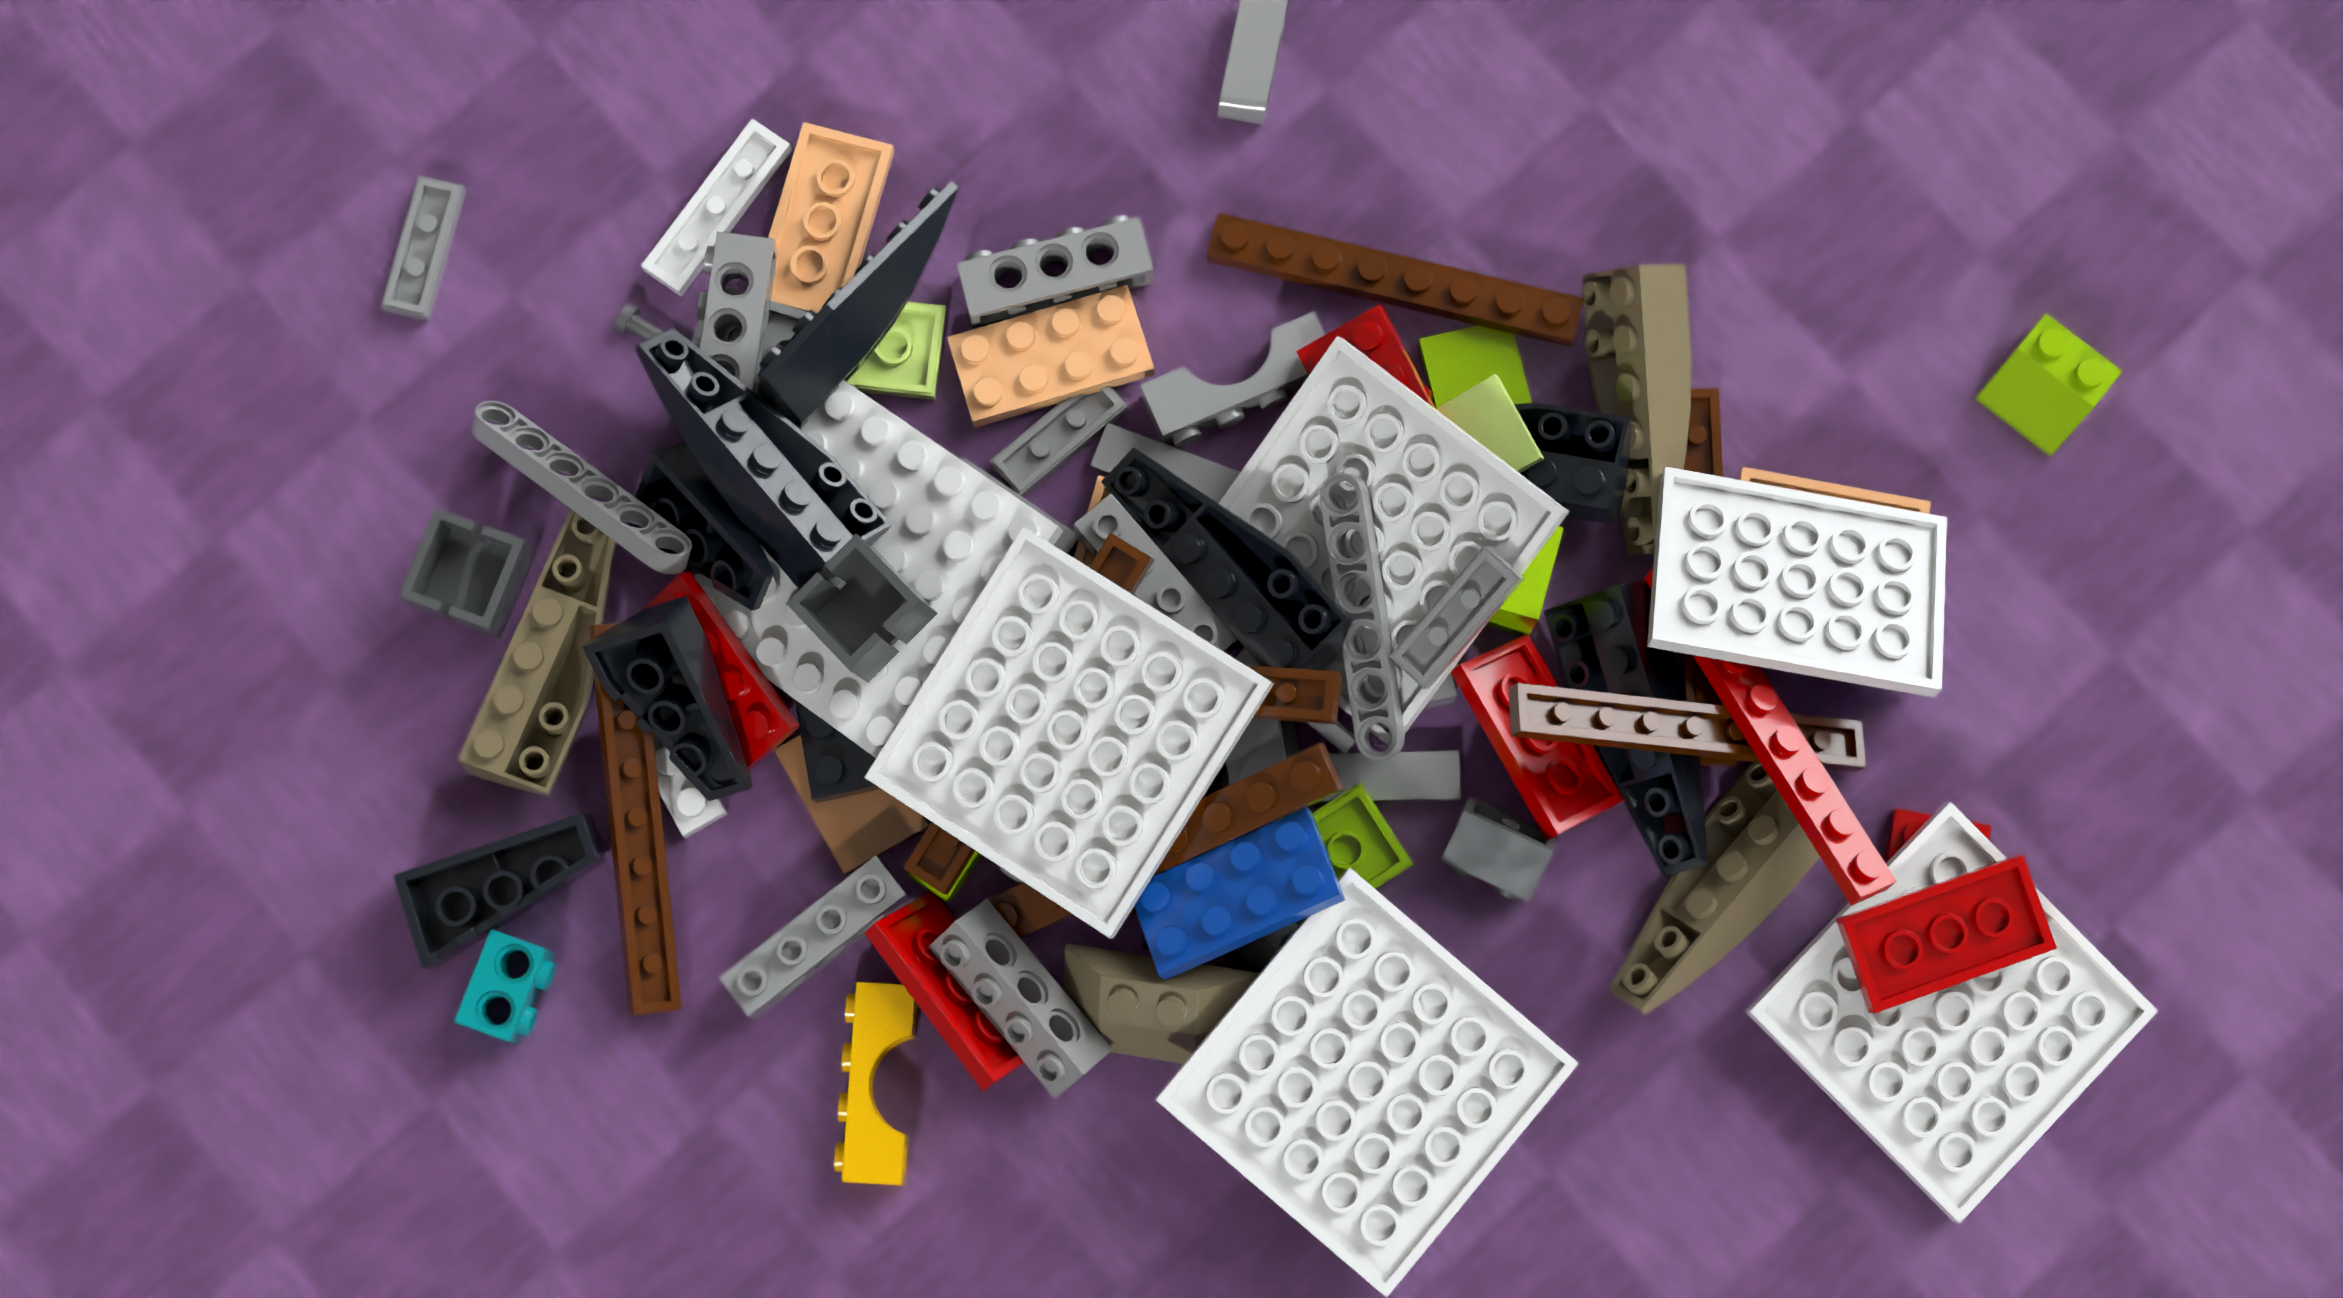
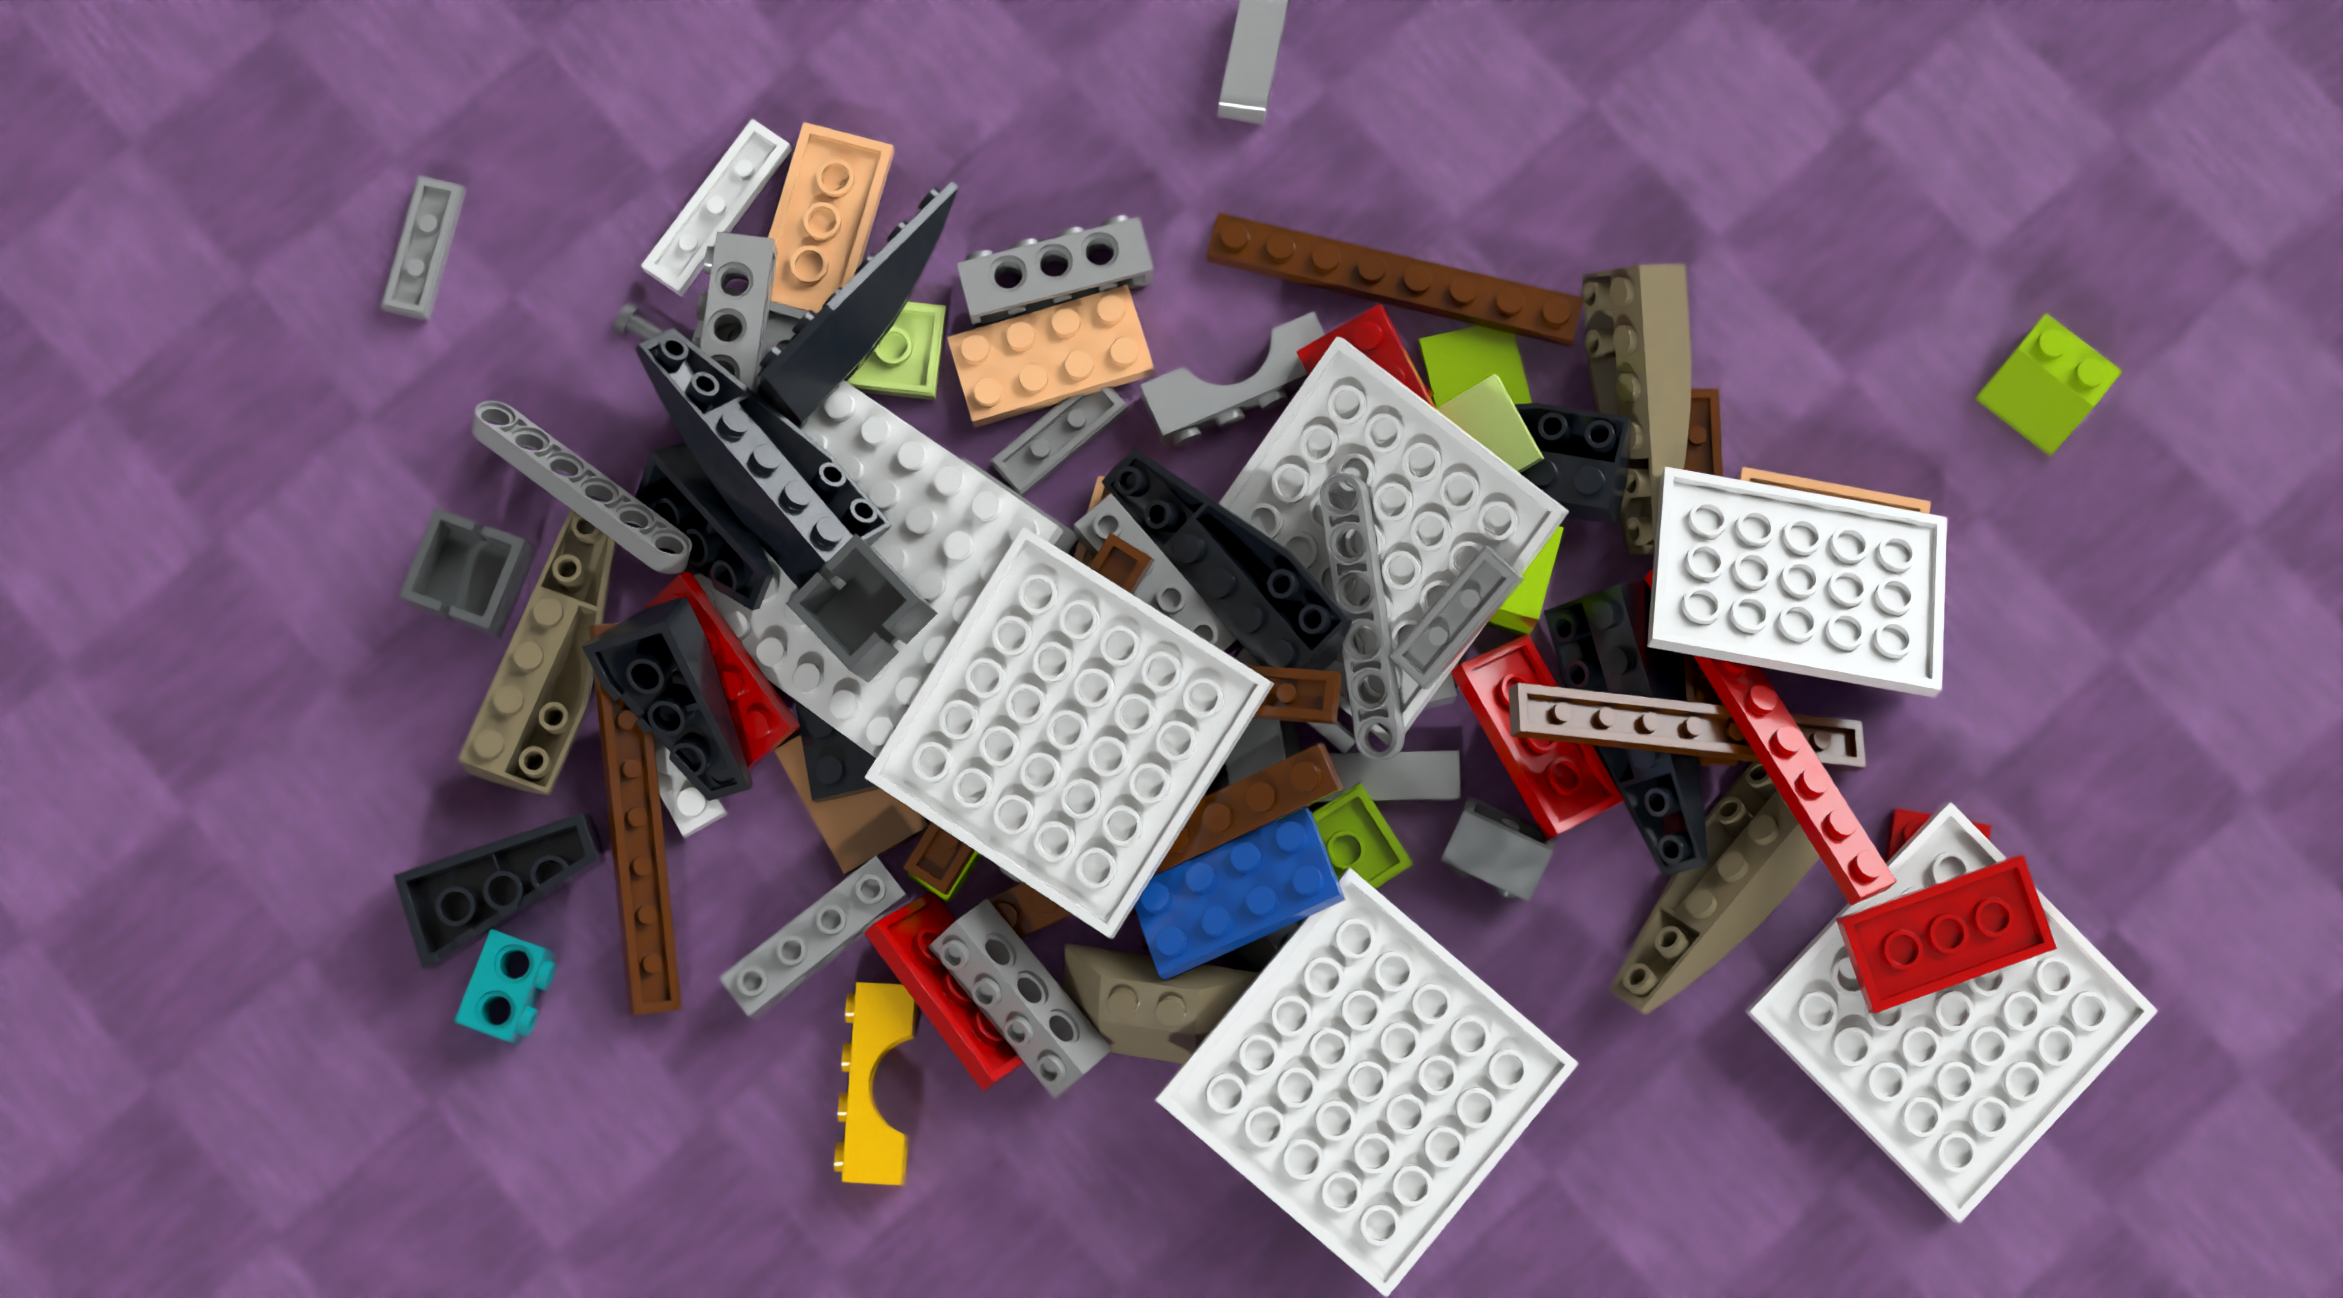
light grey tile [1090,423,1240,503] -> none

